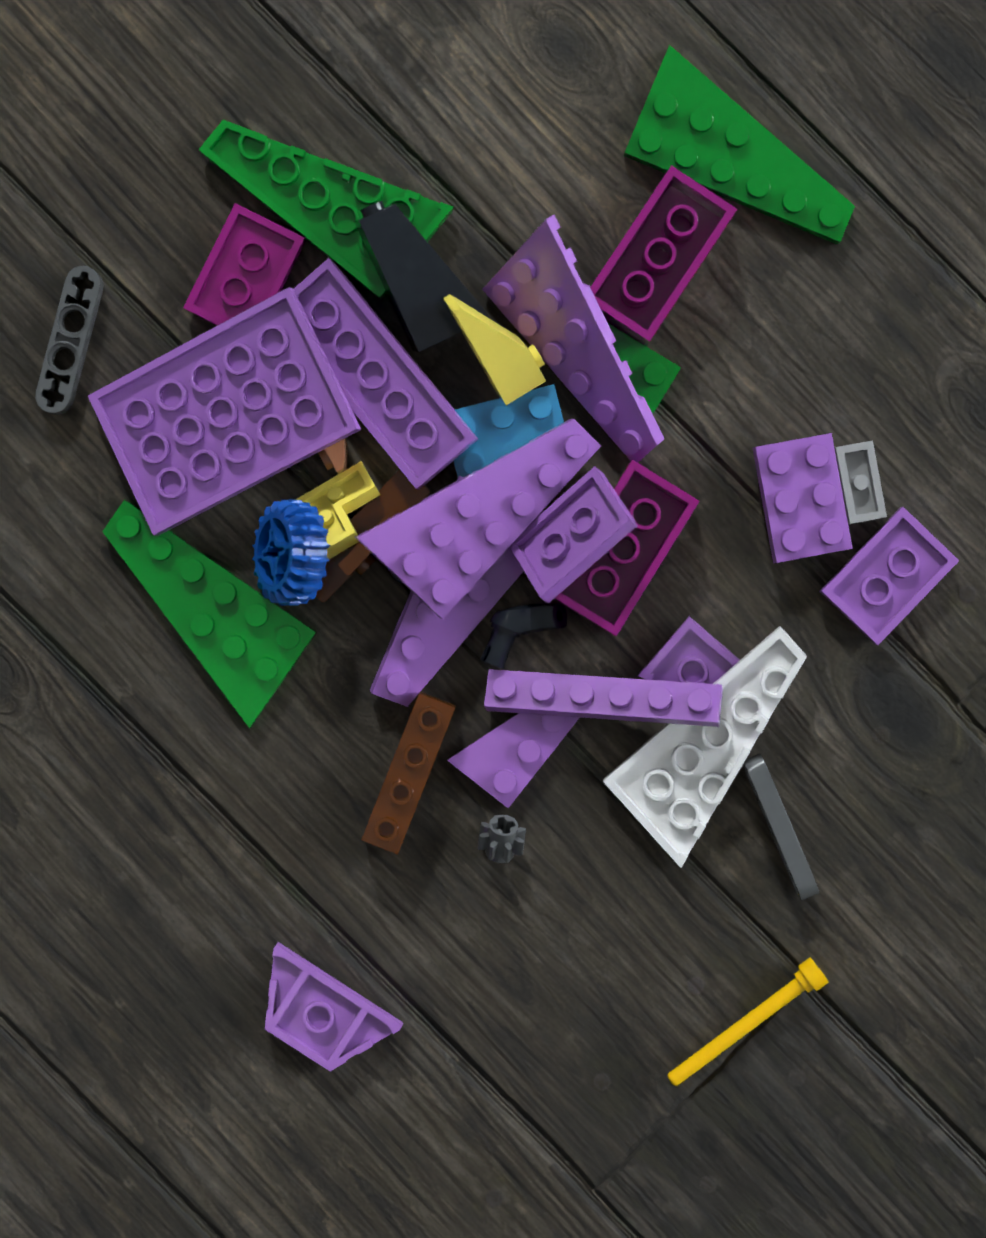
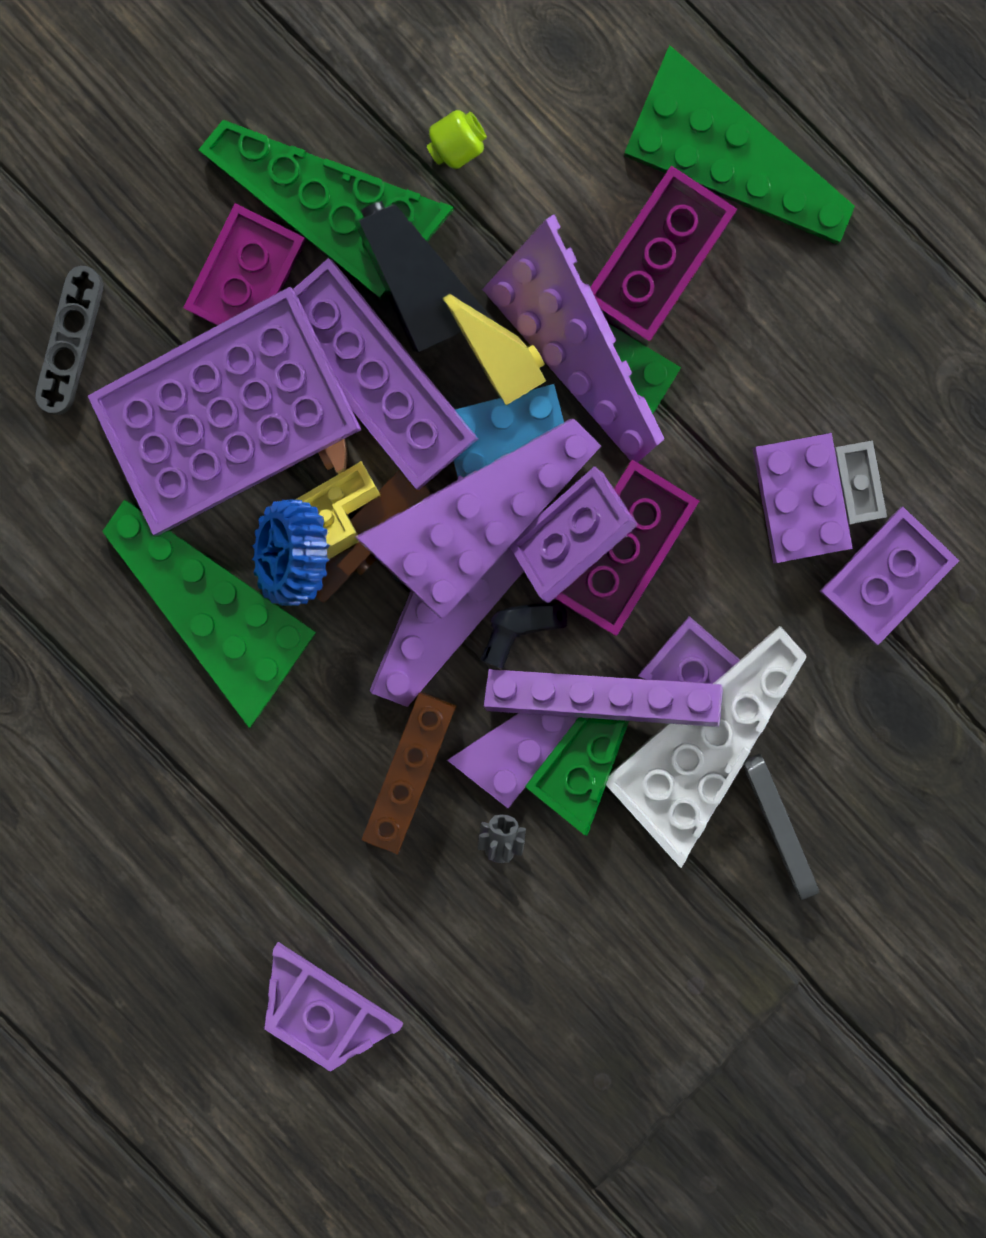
yellow piece [667,957,829,1086] -> none
none -> lime head [427,110,487,169]
none -> green wing [525,717,629,836]

